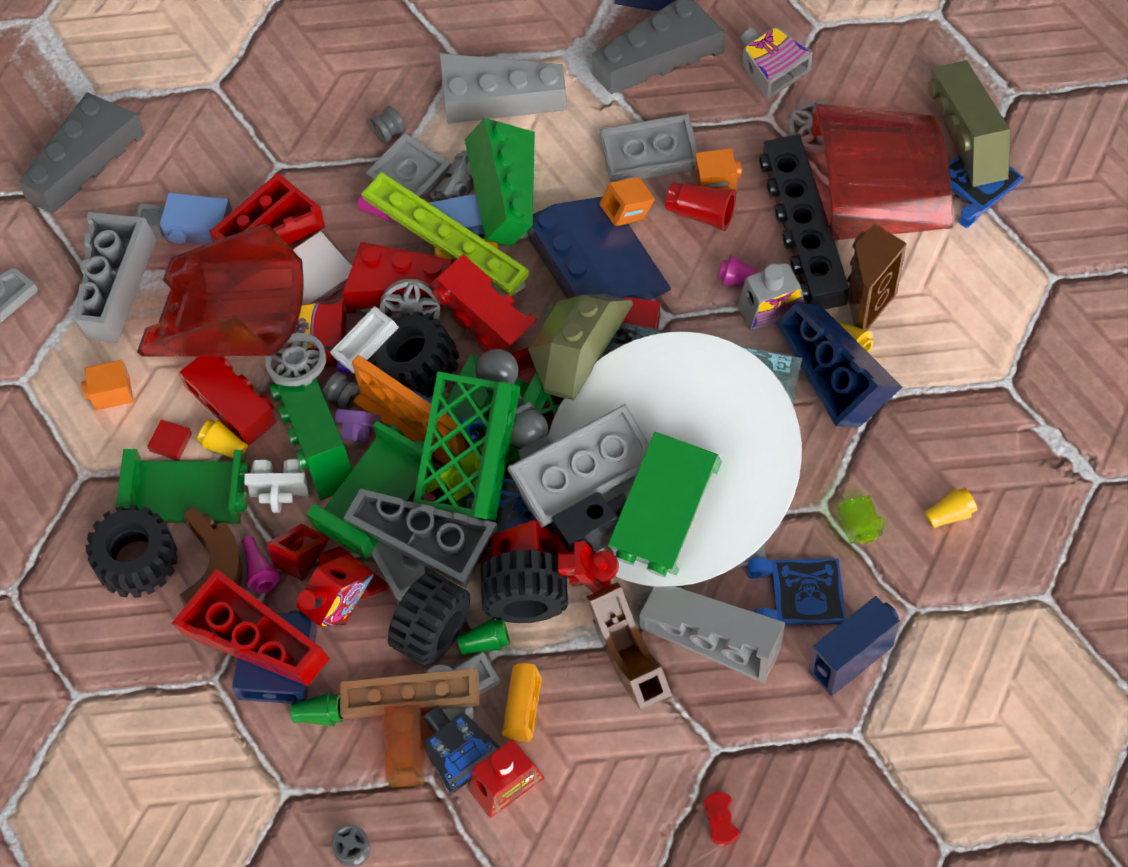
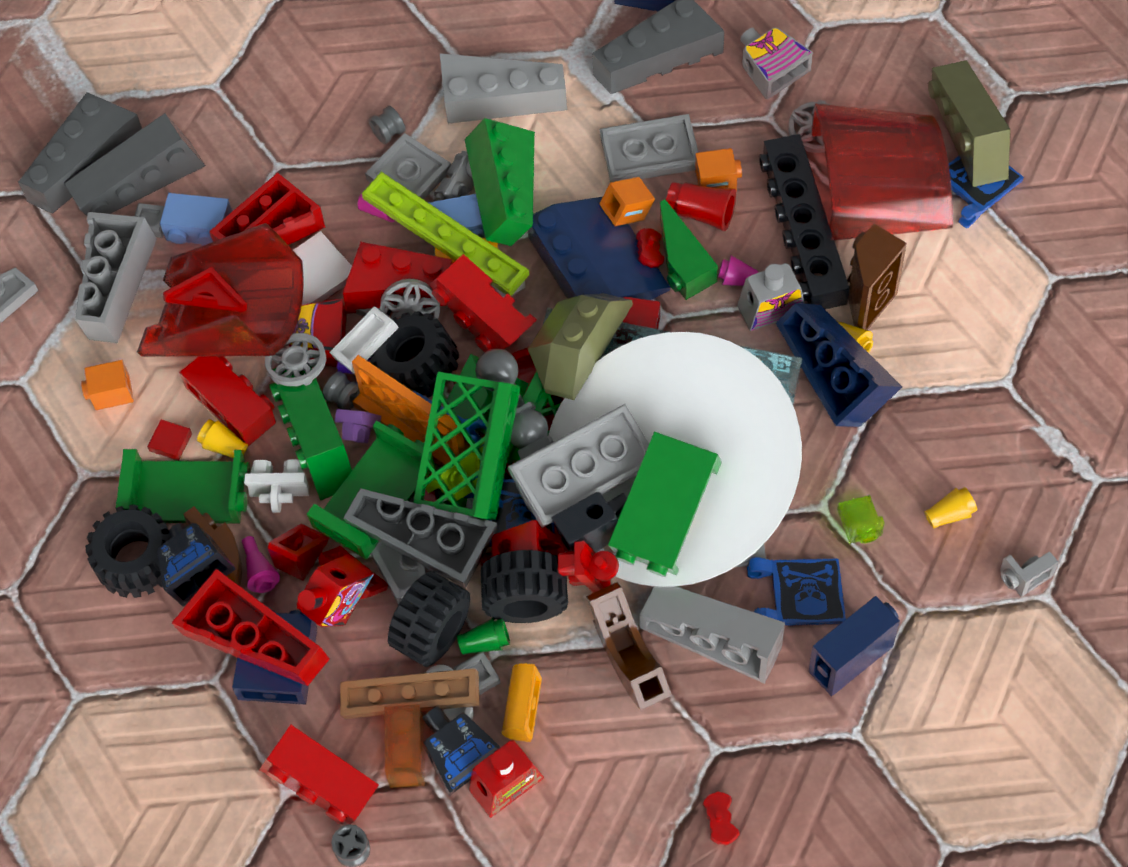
green cone [291,692,344,727] -> none
none -> dark grey wedge [64,113,206,216]
none -> torso [156,523,236,607]
none -> red tile [163,266,247,312]
none -> red wedge [259,724,379,825]
none -> red piece [636,228,665,268]
none -> green slope [660,199,718,300]
none -> light grey bracket [1000,551,1058,597]

